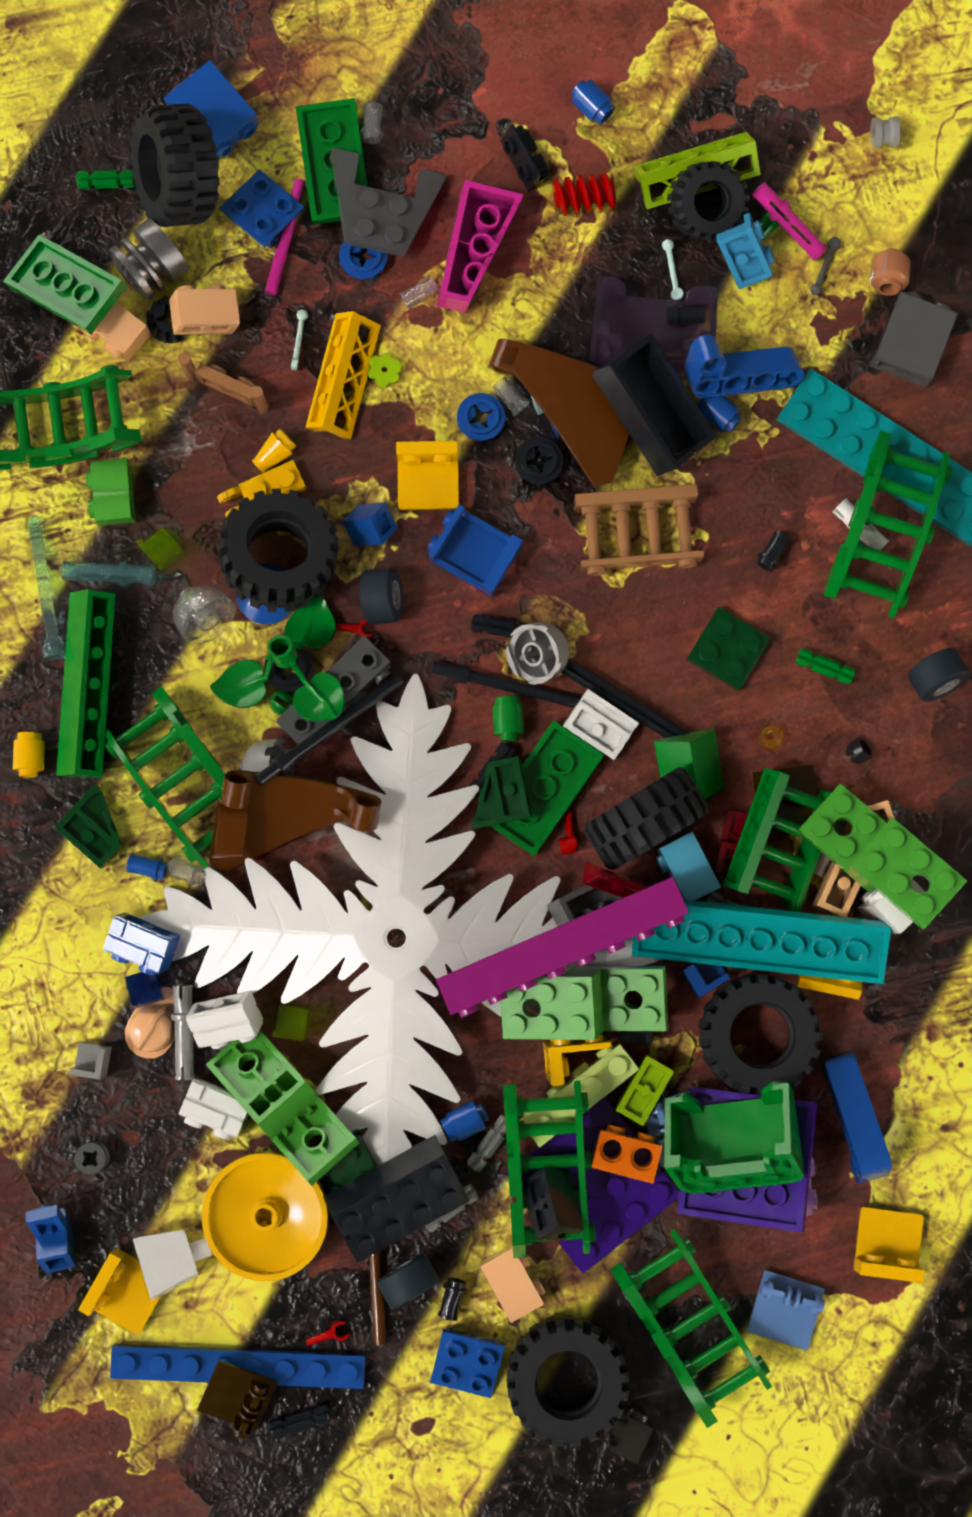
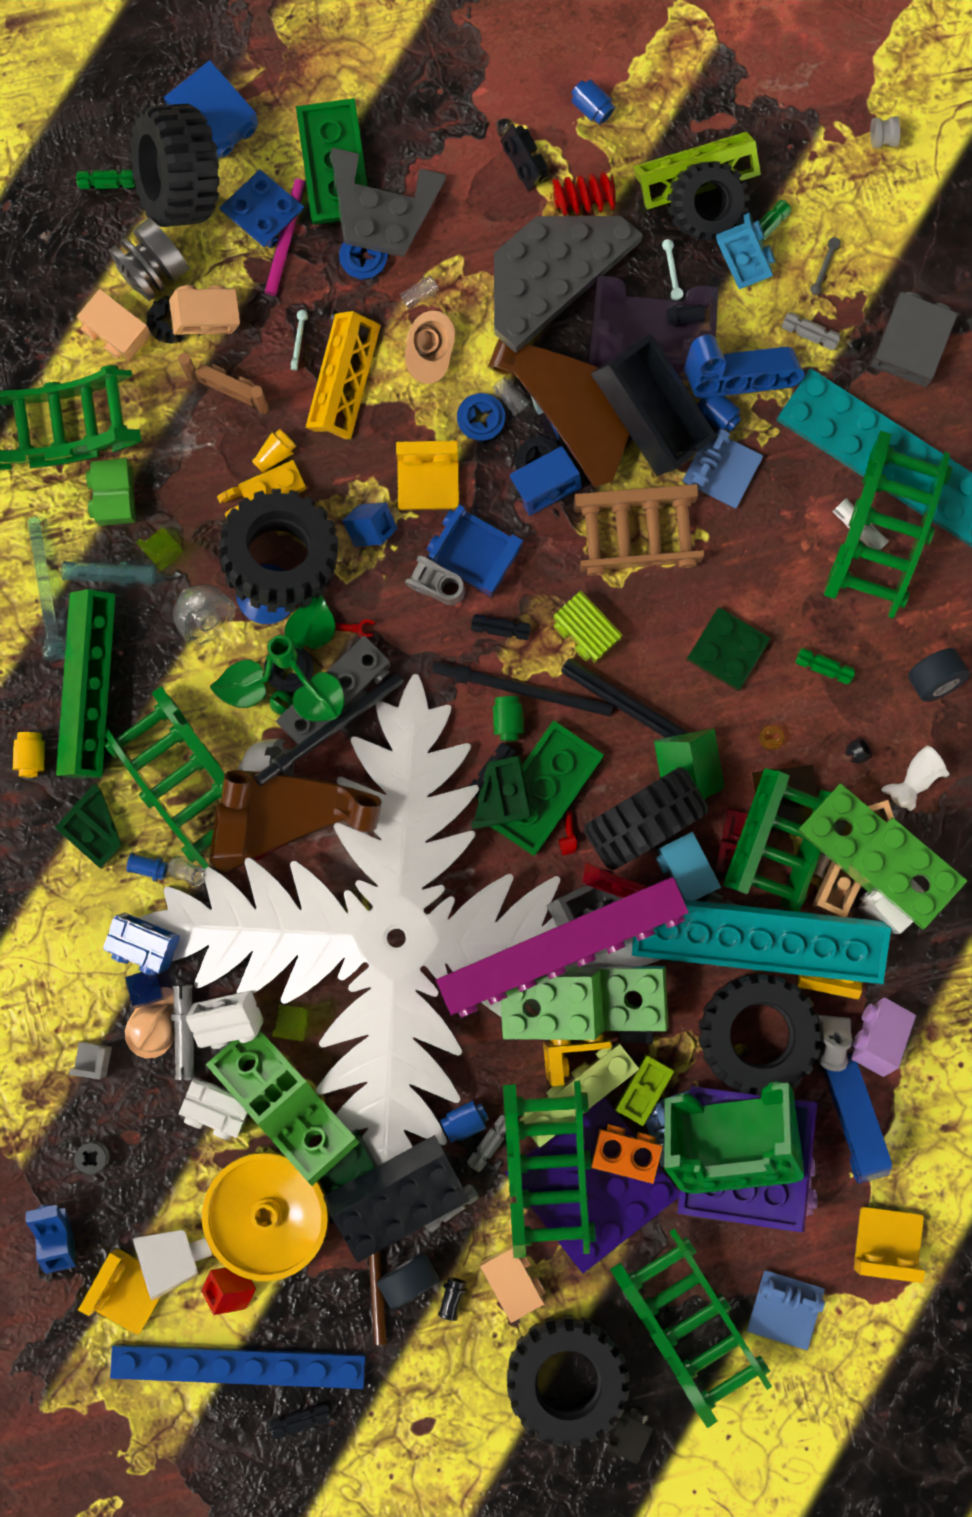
green plate [3,234,127,335] -> none
dark brown hinge [197,1360,278,1439] -> none
red hand [306,1320,350,1347] -> none
black wheel [359,568,403,624] -> none
clear pin [360,102,384,144] -> none
lime plant [368,353,402,388] -> none
blue hinge [430,1327,505,1398] -> none
dark pink wedge [436,180,524,313] -> none
light grey cylinder [506,621,569,685] -> none
black hinge [523,1167,584,1241] -> none
white plate [563,688,639,760] -> none
blue panel [680,963,731,997] -> none
dark pink pin [752,182,827,261] -> none
black pin [756,531,791,572] -> none
nougat head [870,248,911,296] -> none
none -> red panel [201,1267,256,1316]
none -> light nougat piece [405,310,455,384]
none -> light grey piece [405,556,465,606]
none -> dark grey plate [494,216,643,353]
none -> blue panel [510,447,582,516]
none -> lime brick [553,591,623,663]
none -> medium blue hinge [682,429,763,509]
none -> light grey axle [782,312,841,350]
none -> light grey piece [818,1015,853,1071]
none -> lavender brick [851,997,916,1077]
none -> white animal [881,745,949,811]

